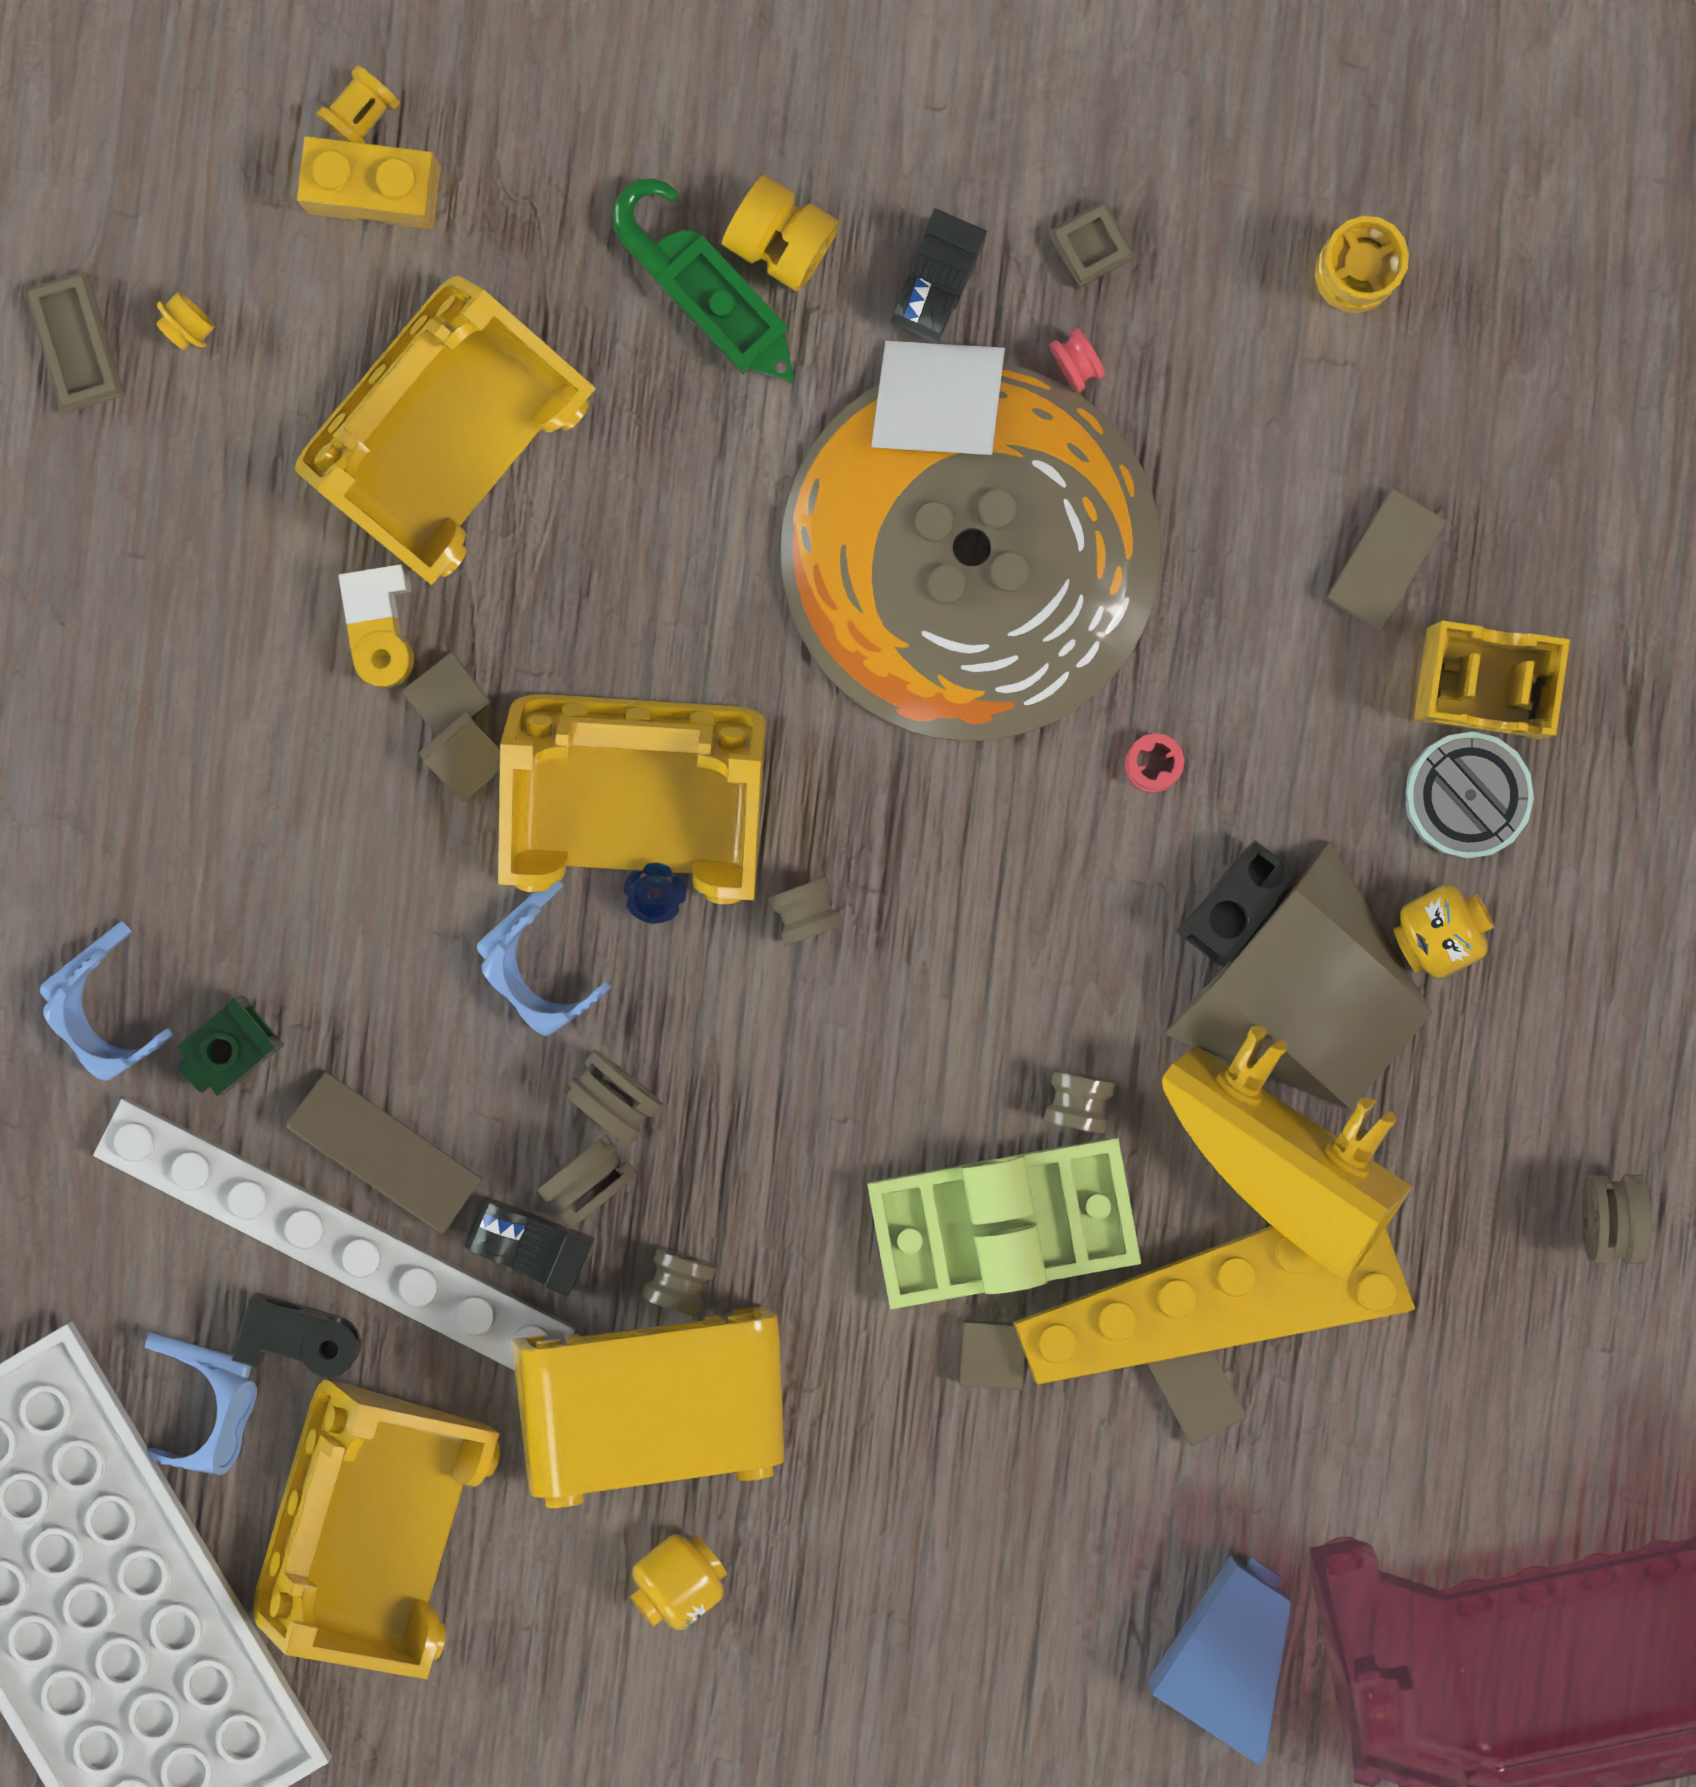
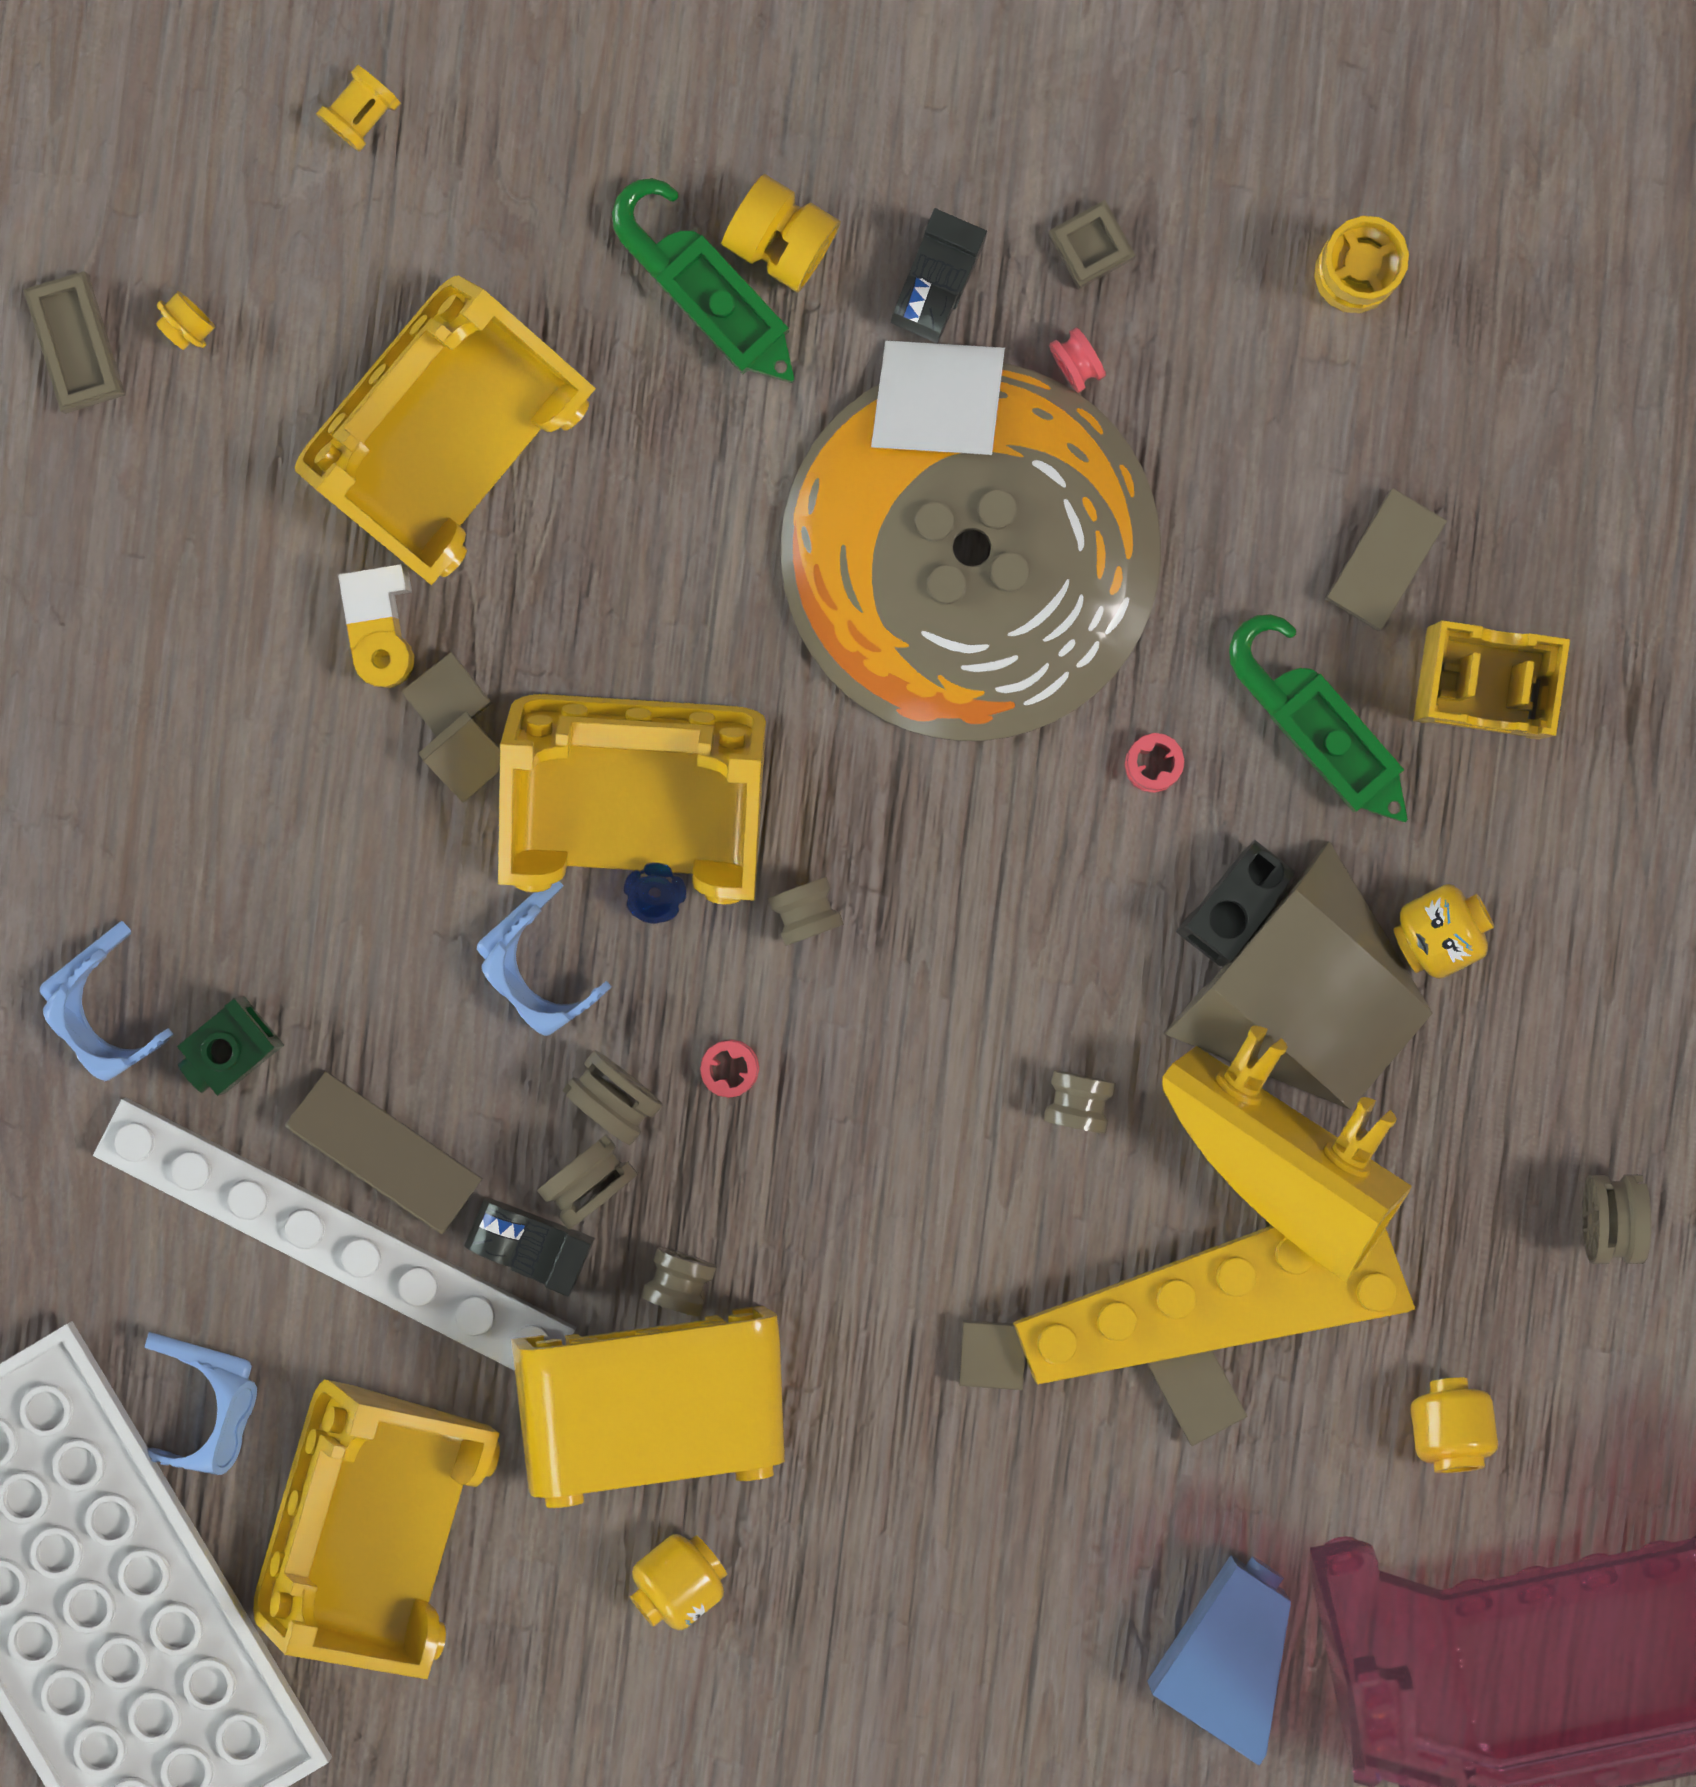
pearl dark grey leg [231,1292,361,1378] -> none
yellow brick [297,136,441,230] -> none
yellowish green plate [867,1137,1141,1310] -> none
tile [1405,731,1534,859] -> none
none -> coral bush [700,1039,760,1098]
none -> green plate [1229,614,1408,822]
none -> yellow head [1410,1377,1498,1473]

